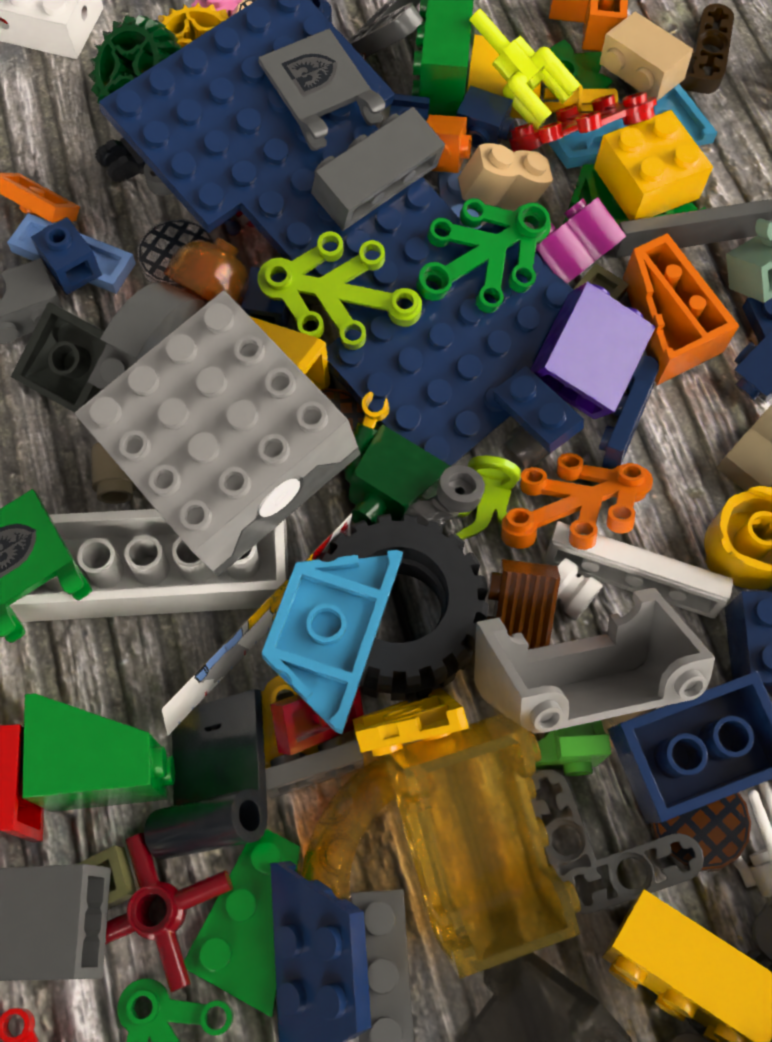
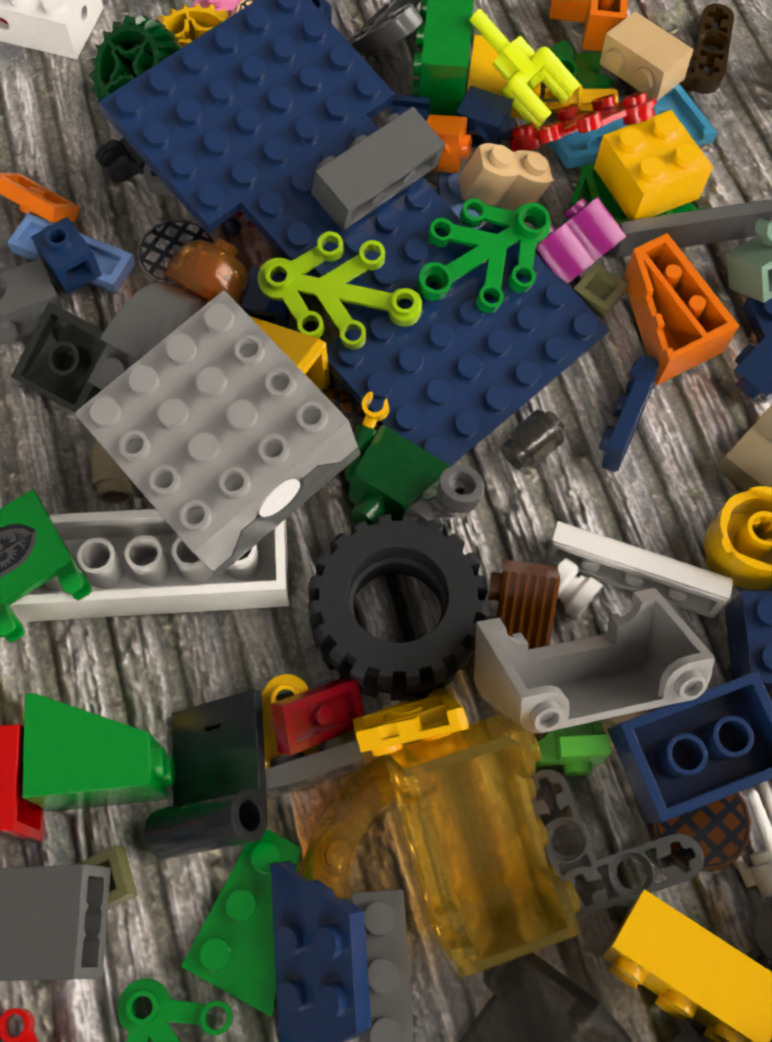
dark red bar [105,833,233,992] -> none
sticker [161,513,352,736] -> none
dark grey flag [258,28,385,151] -> none
dark azure wing [261,550,403,734] -> none
lime piece [456,455,521,540] -> none
dark blue plate [493,366,584,454] -> none
orange plant [501,453,653,550] -> none
brick [530,281,656,420] -> none

